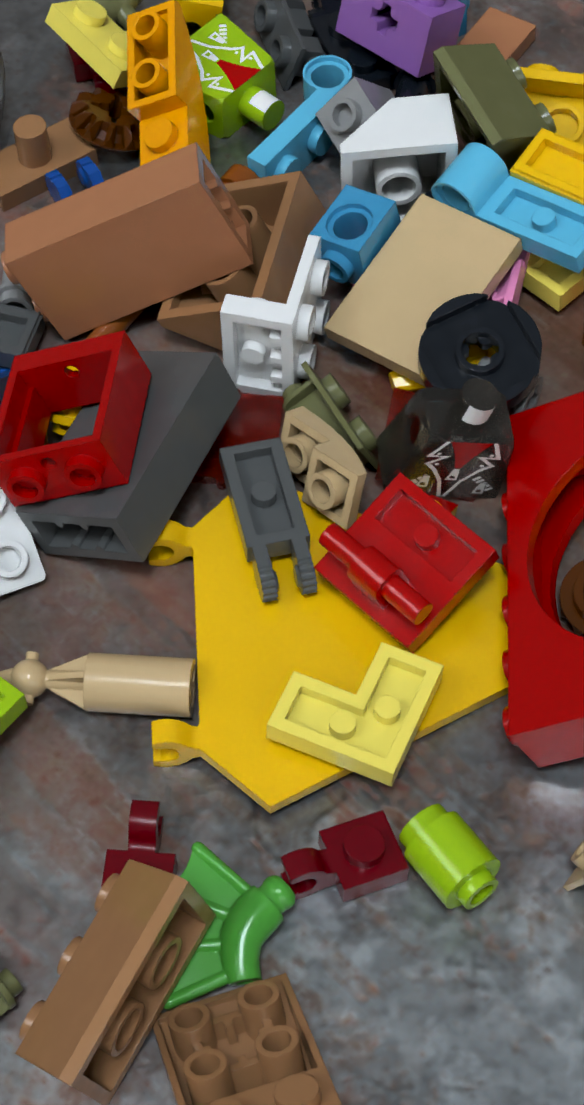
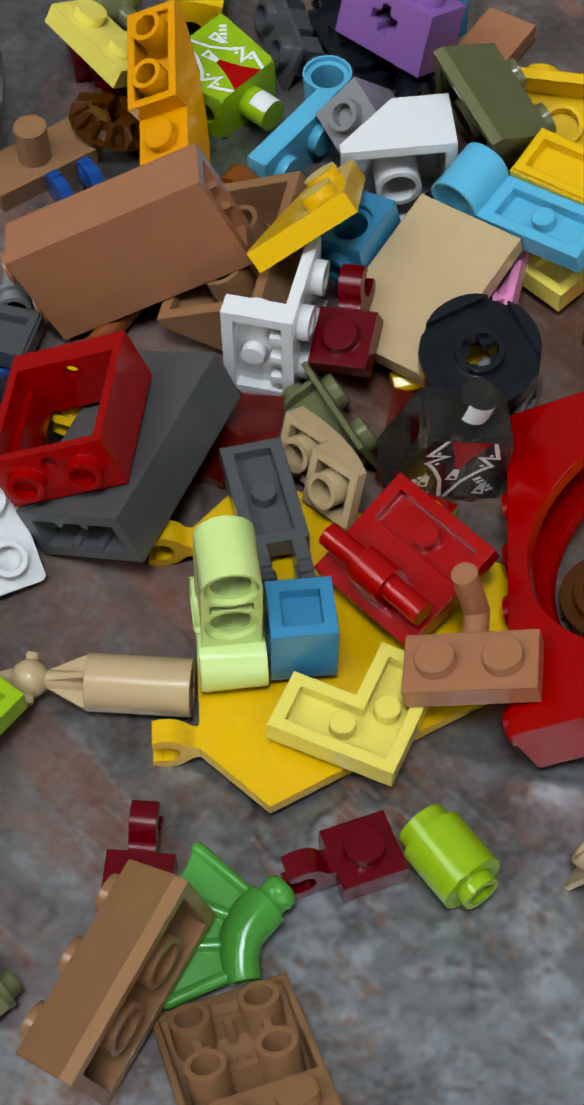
none -> yellowish green piece [189,515,269,693]
none -> yellow wing [246,158,365,273]
none -> dark azure brick [264,576,339,681]
none -> dark red plate [307,264,384,378]
none -> nougat plate [401,562,544,707]

